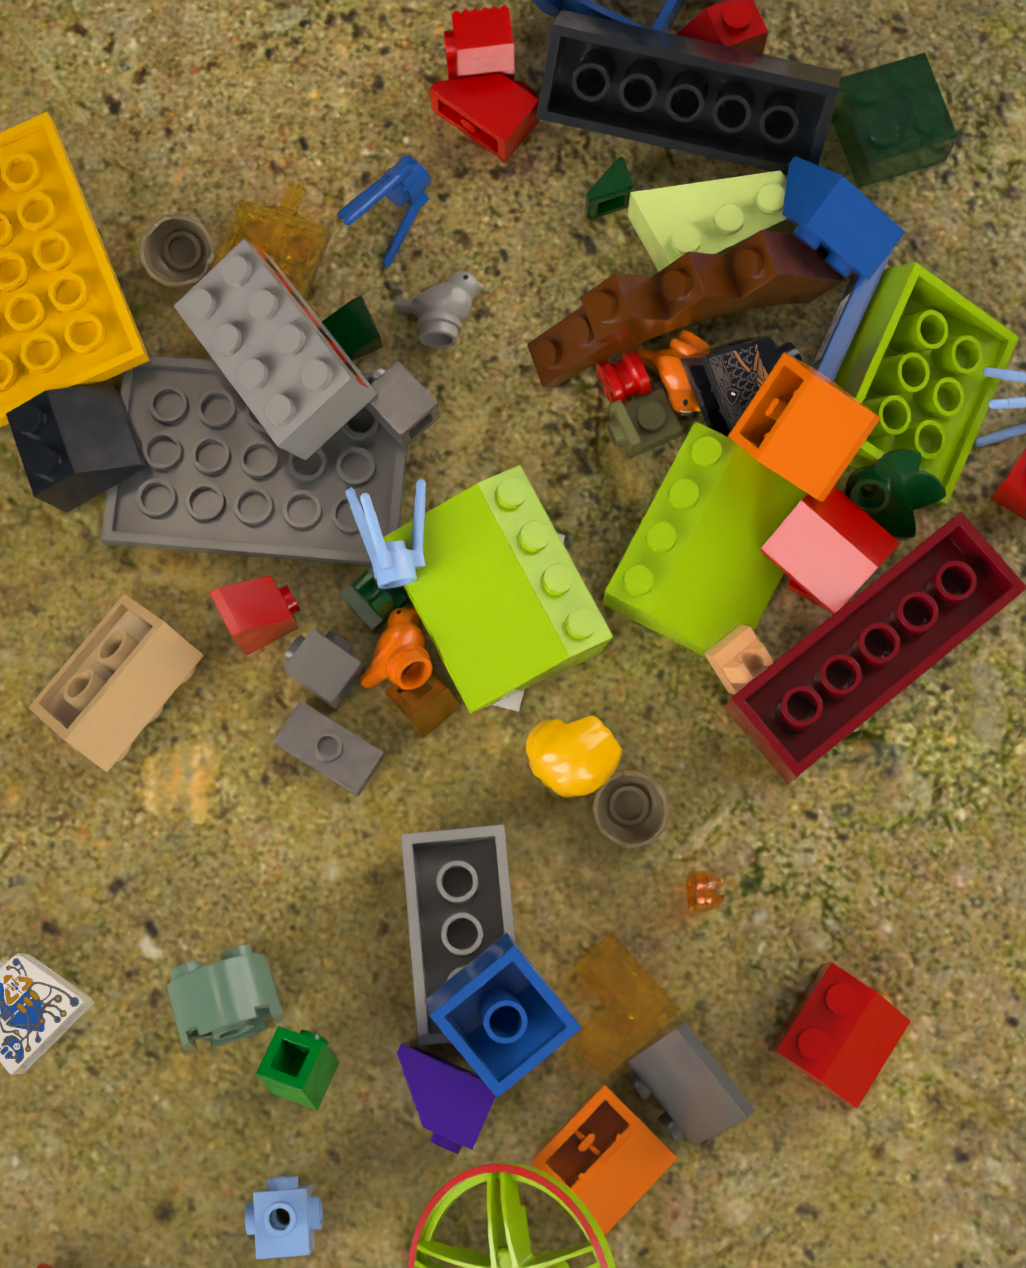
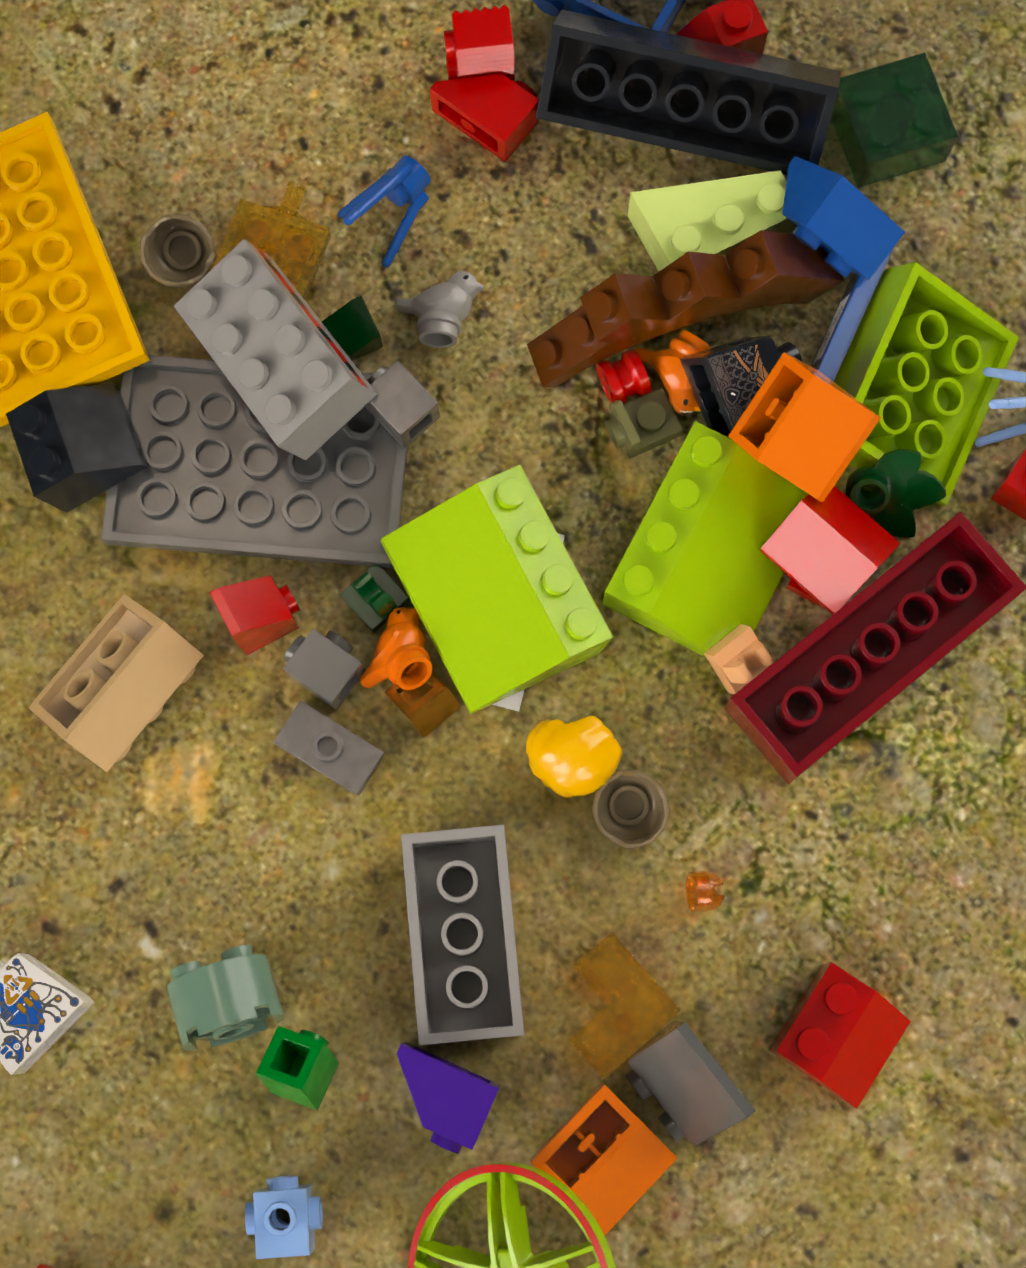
light blue plant [345,479,426,589] -> none
blue slope [425,933,582,1098] -> none
dark green slope [585,157,634,220] -> none

